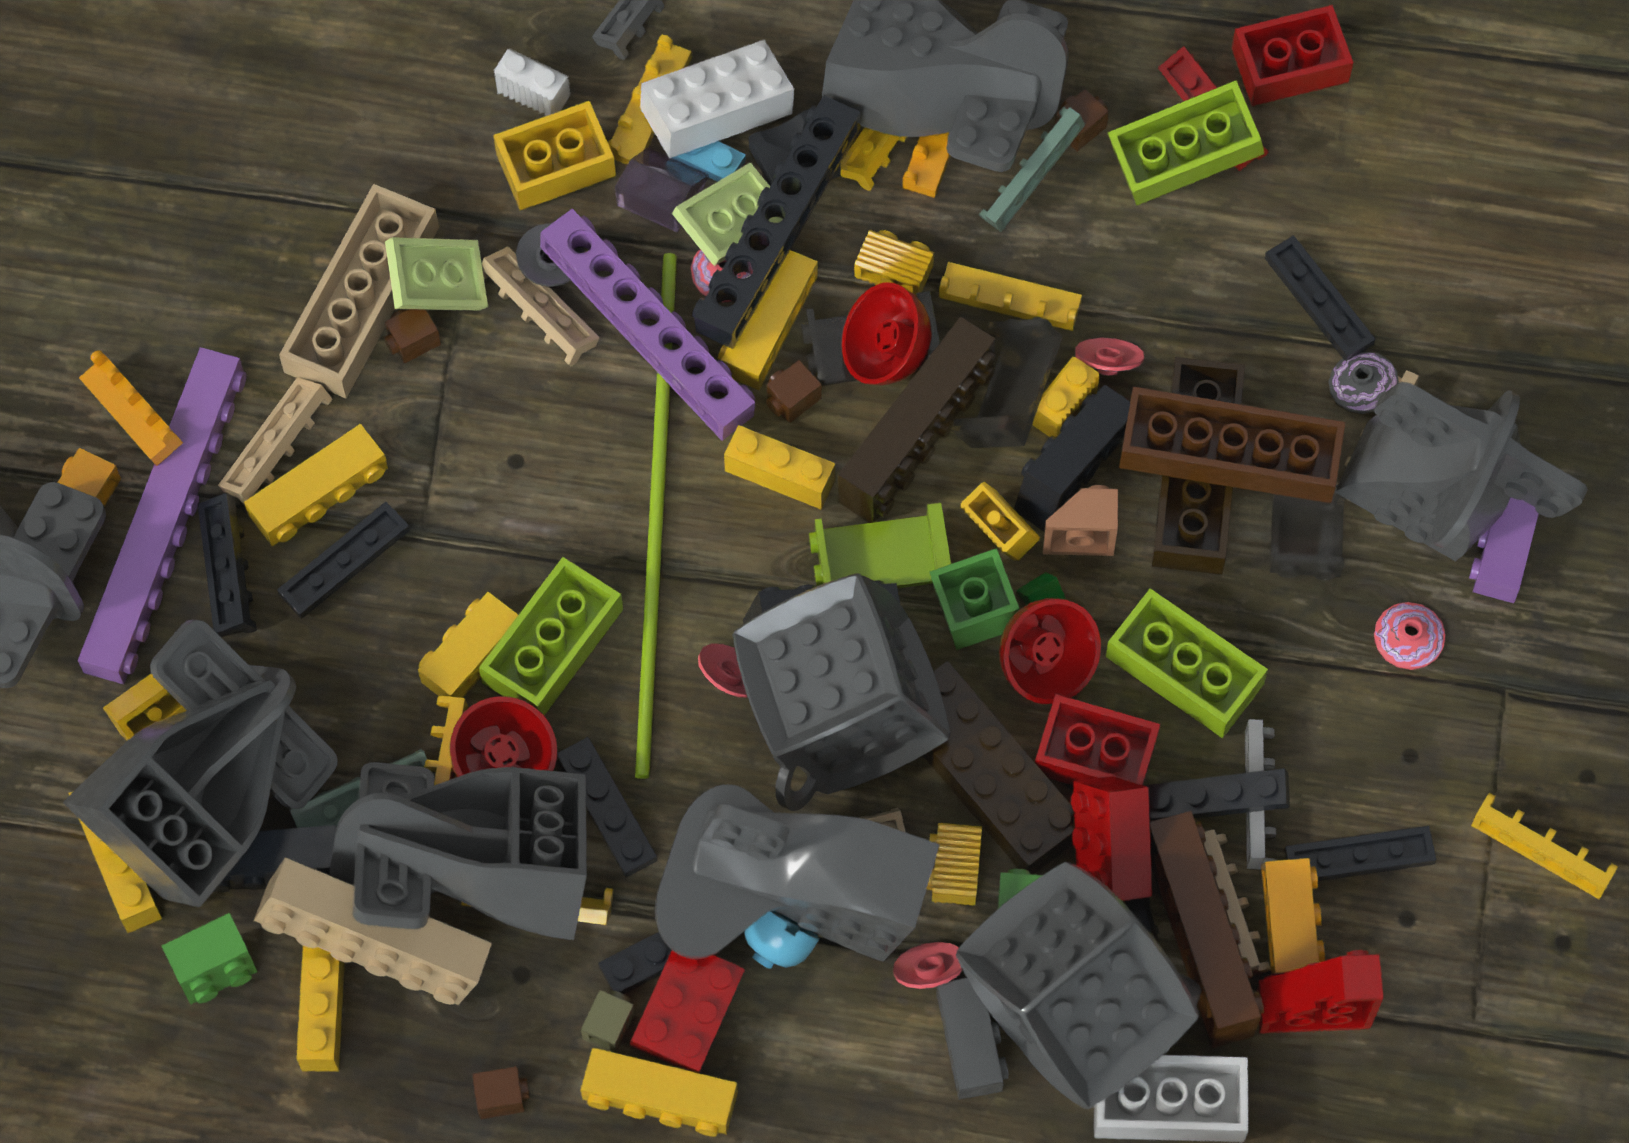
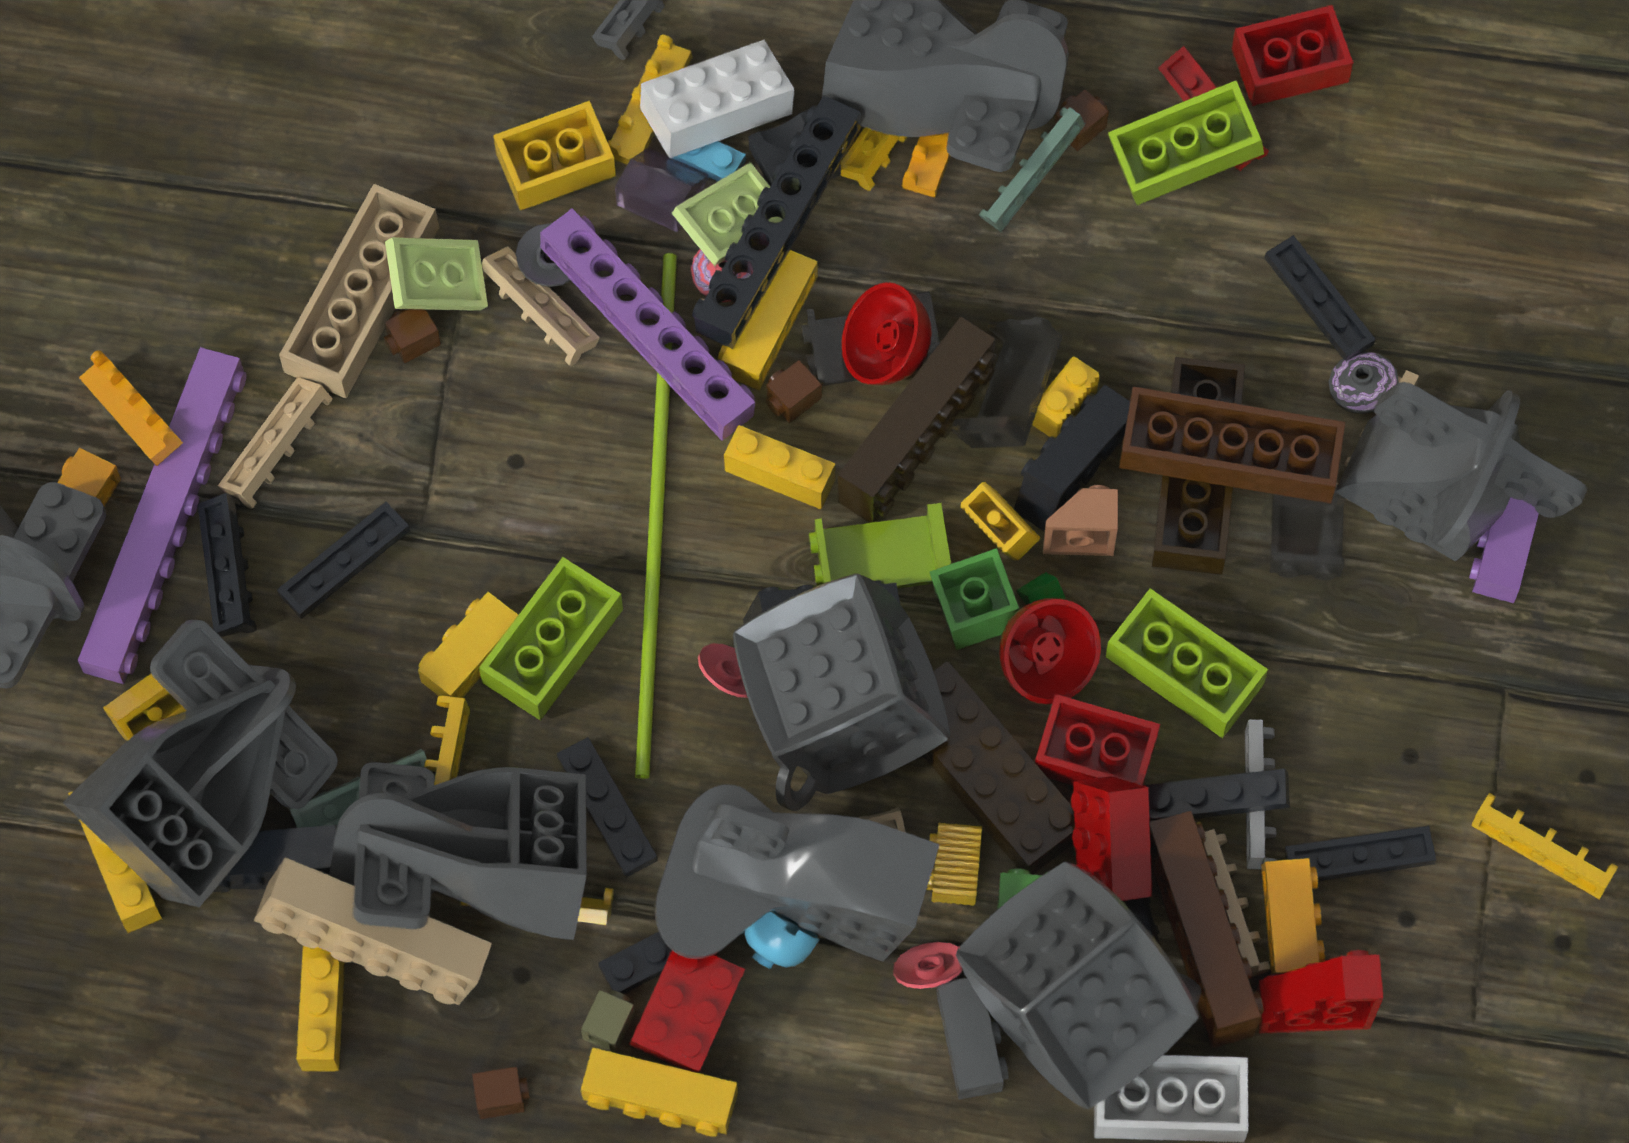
bright green brick [162,913,257,1005] -> none
yellow brick [244,424,388,546] -> none
red piece [449,696,557,777] -> none
white brick [494,48,570,116] -> none
yellow brick [855,230,934,298] -> none
yellow hinge [939,262,1082,331] -> none
coral dish [1075,338,1144,376] -> none
dish [1374,602,1446,670] -> none

